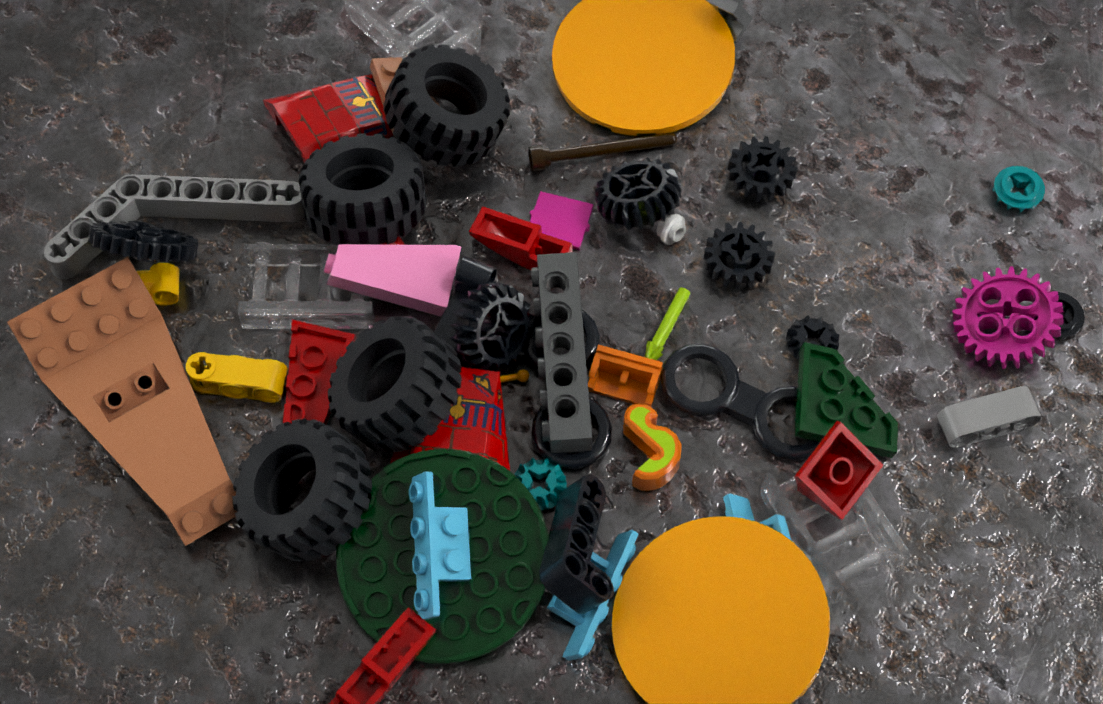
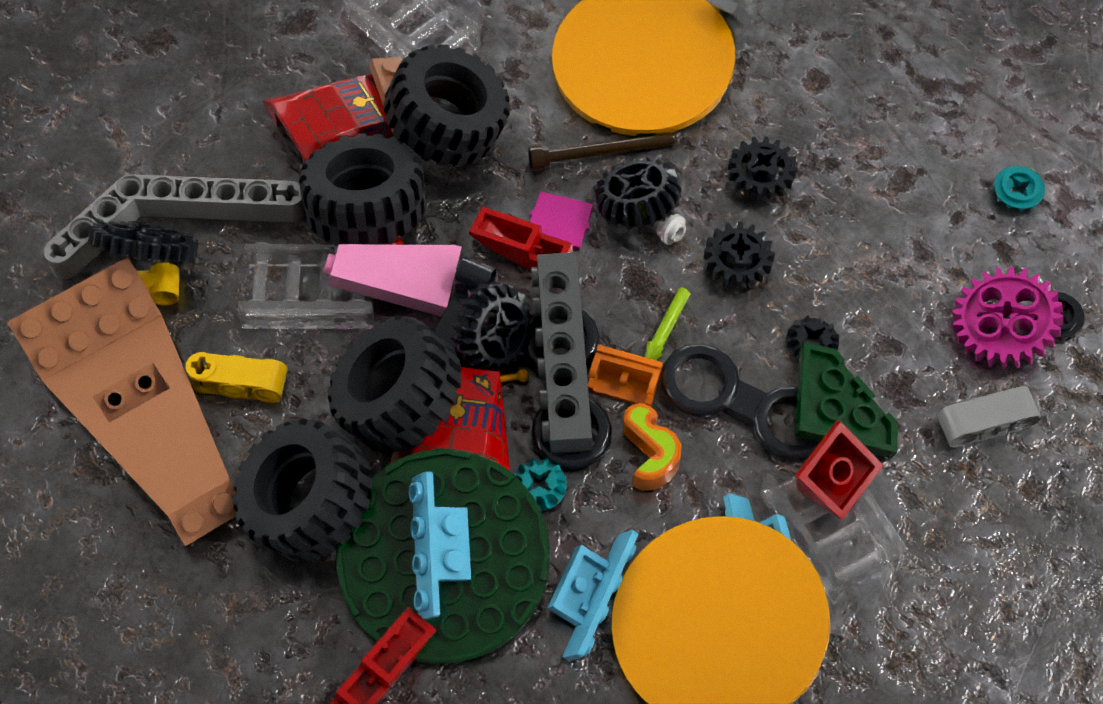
red wing [283,320,356,425] -> none
black beam [539,474,614,614] -> none

